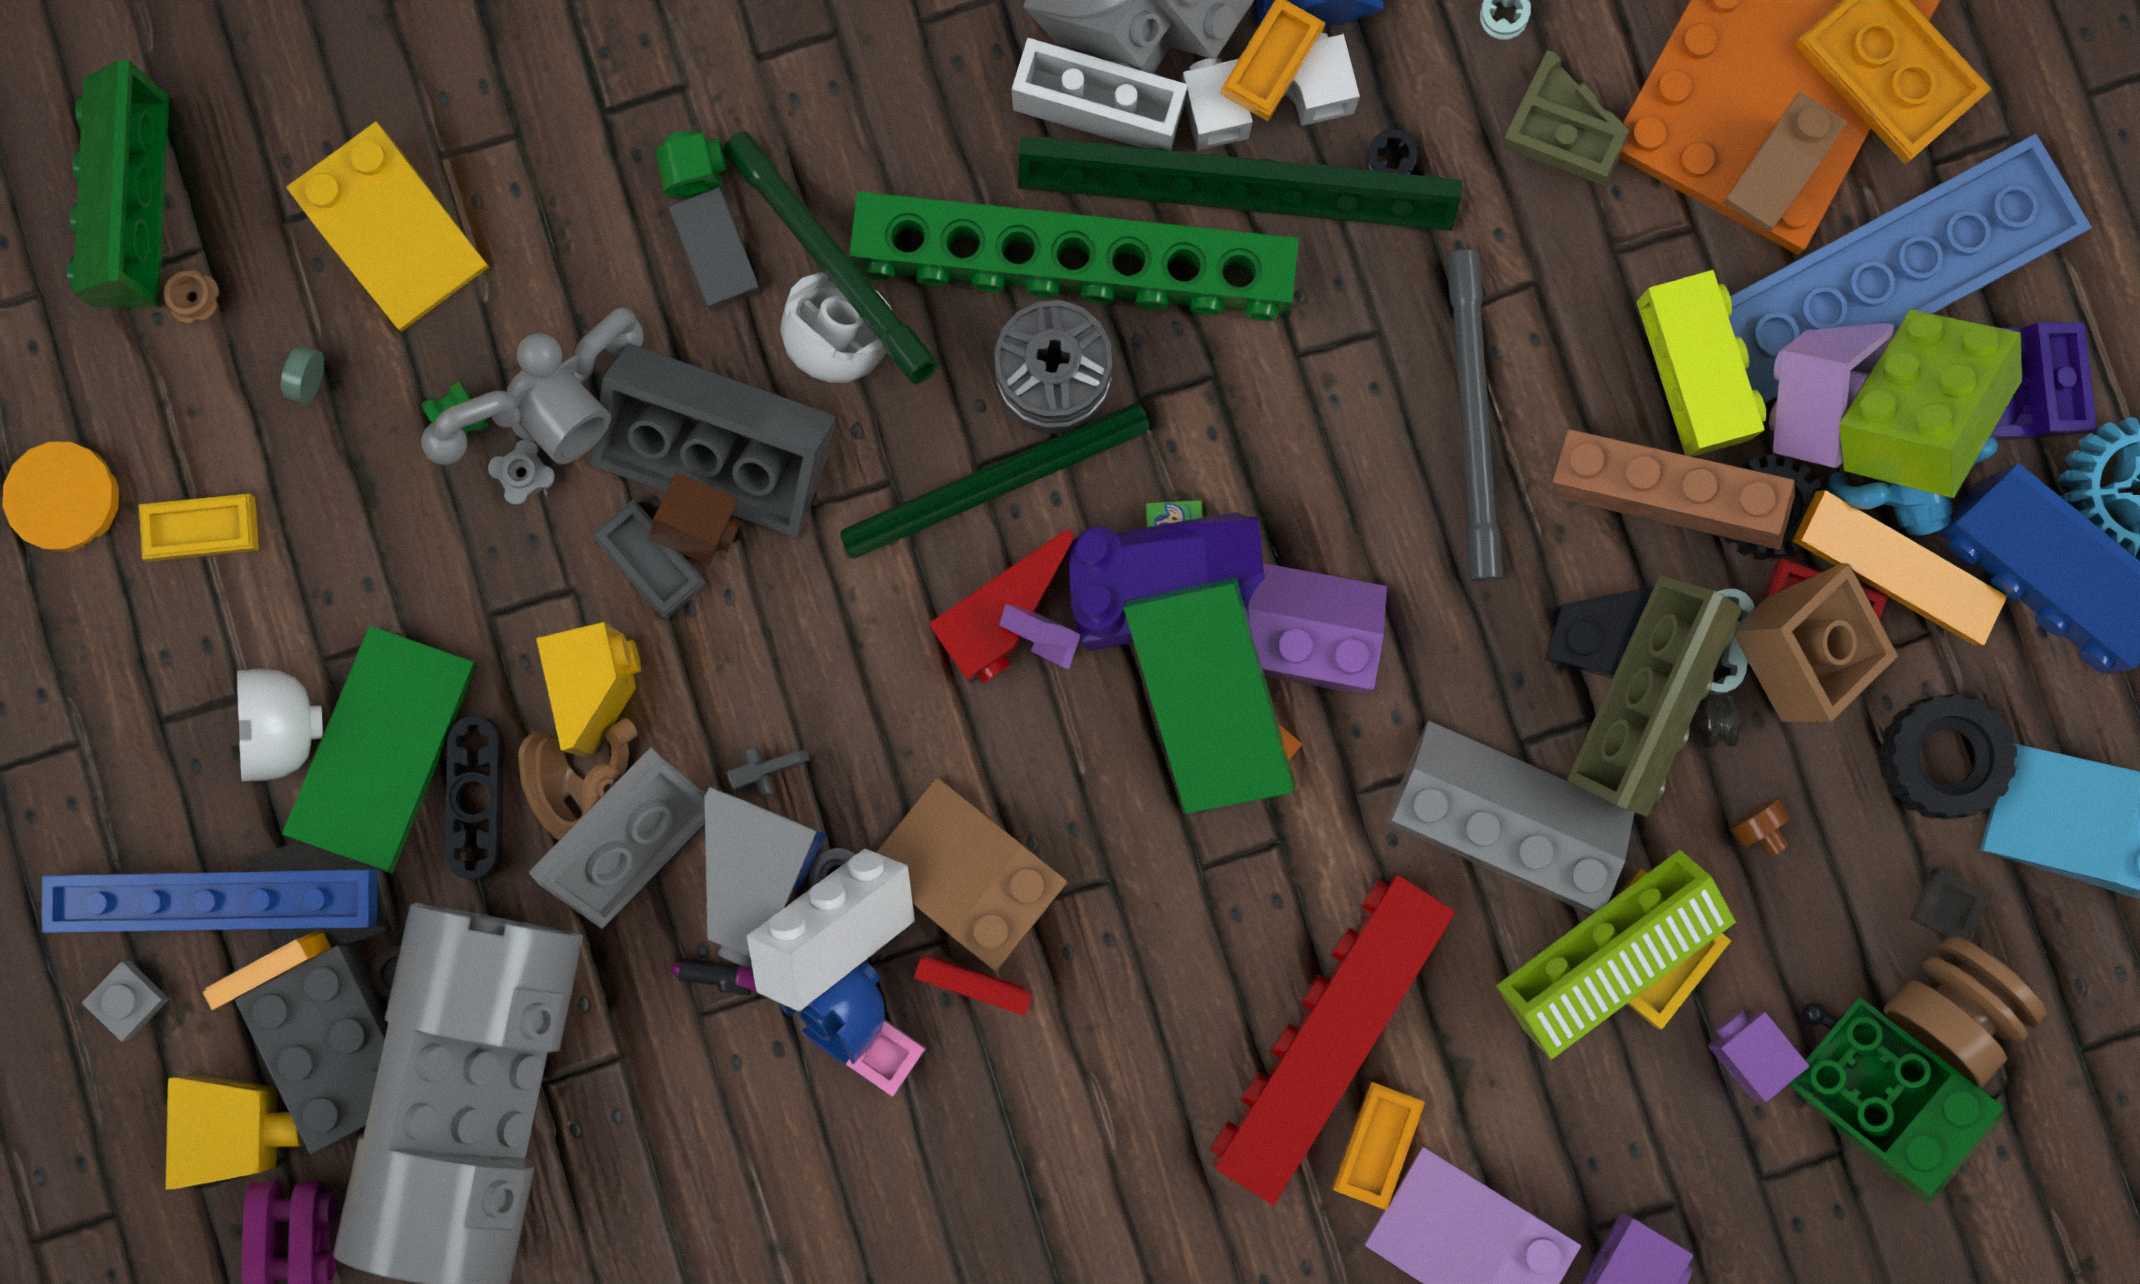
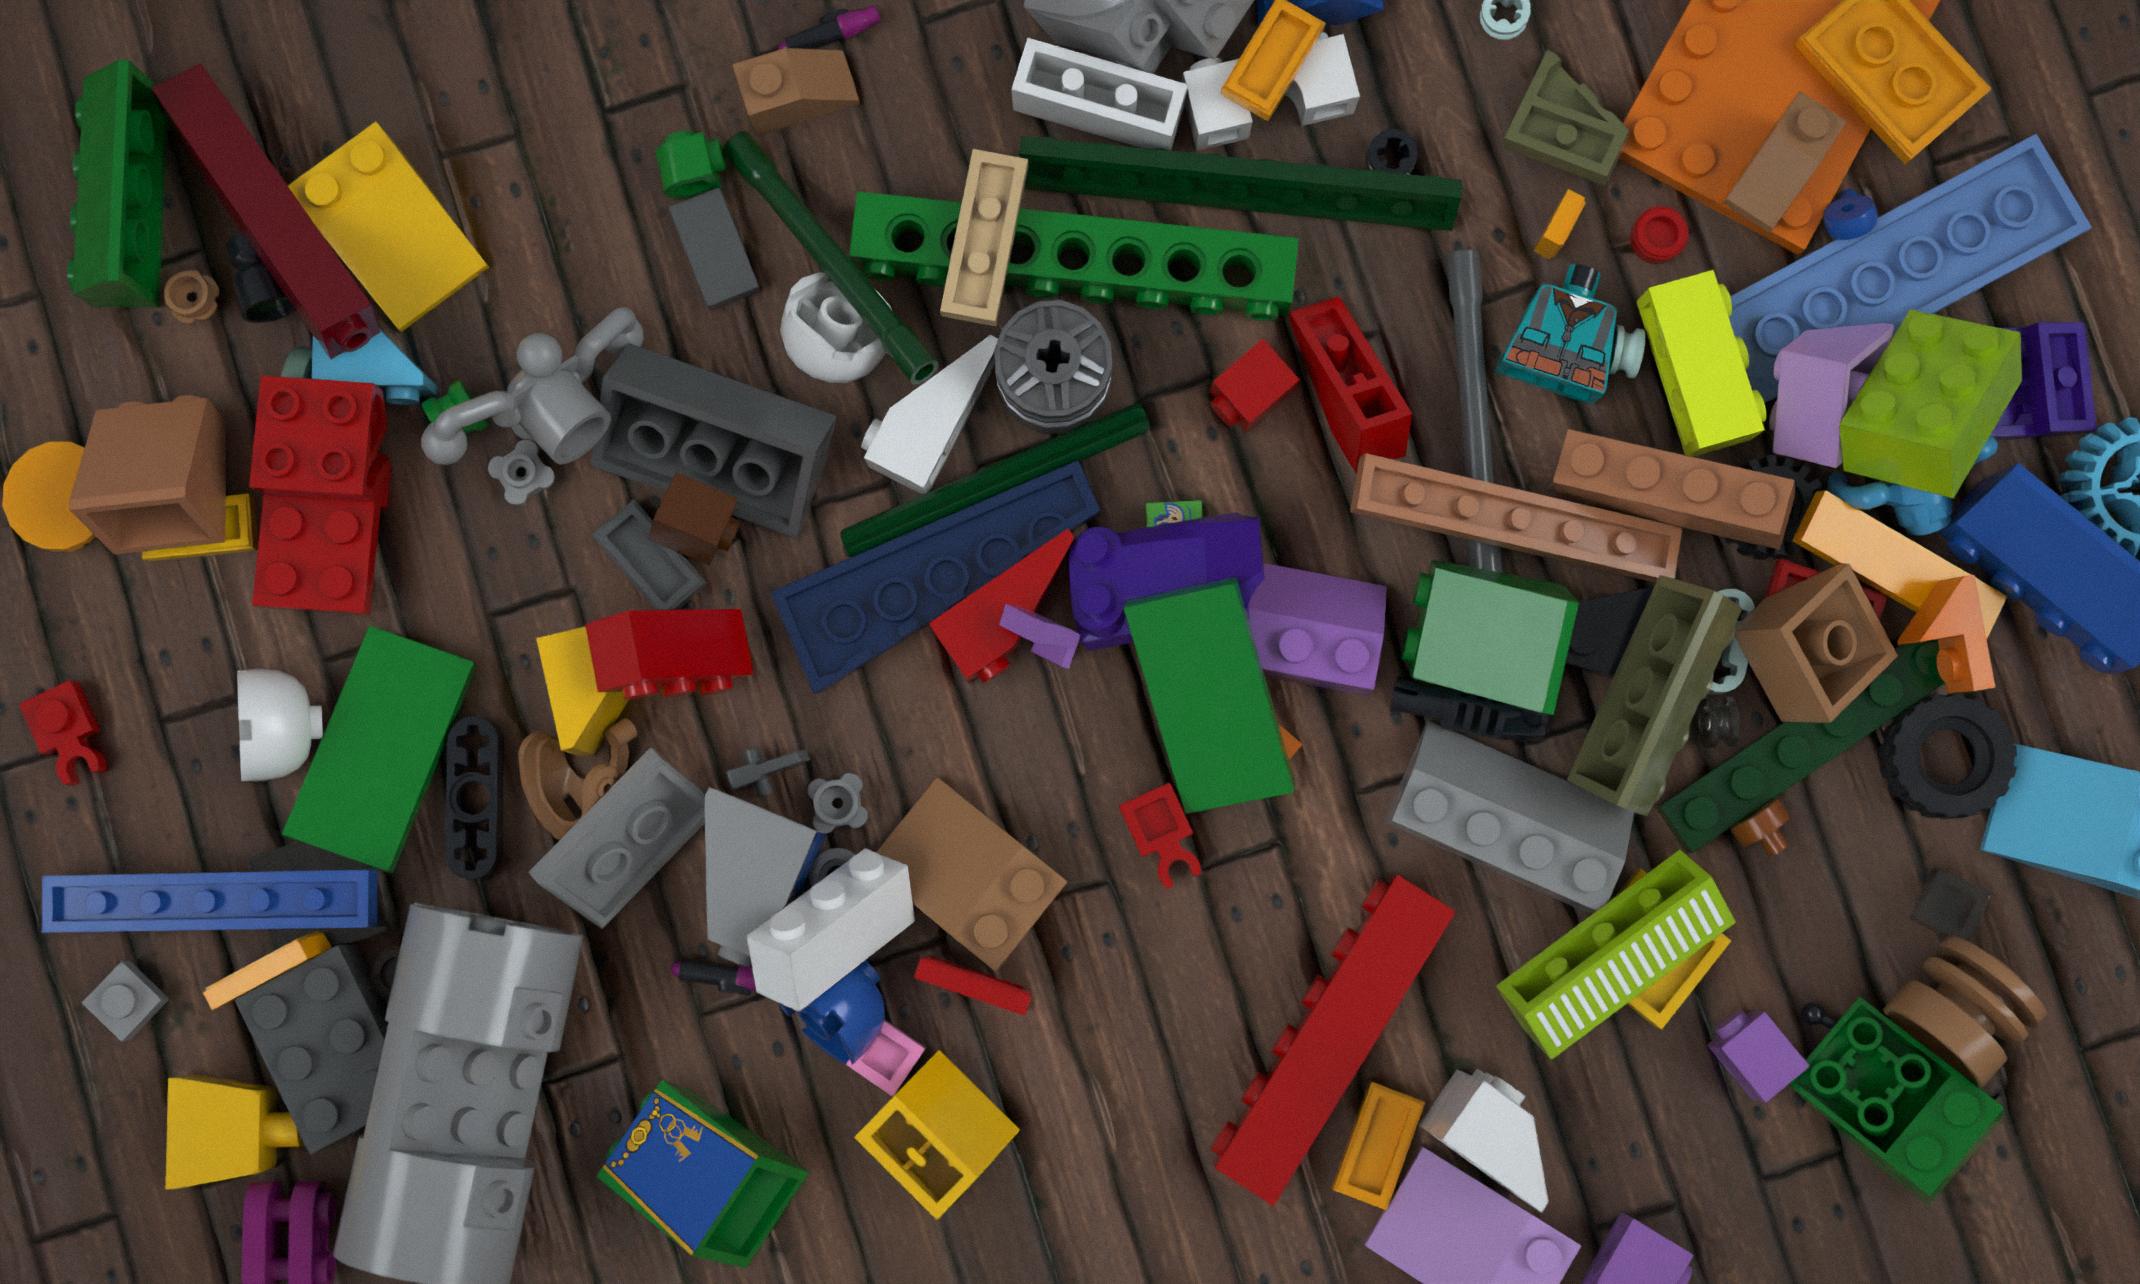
none -> red plate [19,680,107,786]
none -> nougat slope [69,395,226,555]
none -> dark red brick [151,63,380,360]
none -> black piece [226,233,295,323]
none -> red piece [249,375,391,615]
none -> medium azure slope [312,328,437,405]
none -> red brick [585,609,754,700]
none -> slope [596,1080,810,1268]
none -> medium nougat slope [732,48,860,136]
none -> dark blue wing [771,460,1100,695]
none -> piece [778,5,881,50]
none -> light grey plate [807,773,868,834]
none -> yellow slope [854,1049,1020,1220]
none -> white slope [861,335,998,494]
none -> tan plate [940,149,1028,326]
none -> red plate [1118,782,1201,889]
none -> red brick [1210,339,1300,433]
none -> red slope [1289,296,1412,473]
none -> nougat plate [1350,454,1682,583]
none -> black hinge [1390,676,1549,742]
none -> slope [1401,559,1579,715]
none -> white slope [1418,1069,1548,1212]
none -> torso [1494,264,1617,405]
none -> light orange tile [1533,189,1586,260]
none -> light aqua bush [1609,325,1645,378]
none -> red tile [1630,206,1689,264]
none -> dark green plate [1655,639,1945,853]
none -> blue piece [1824,189,1877,240]
none -> orange slope [1897,575,1995,694]

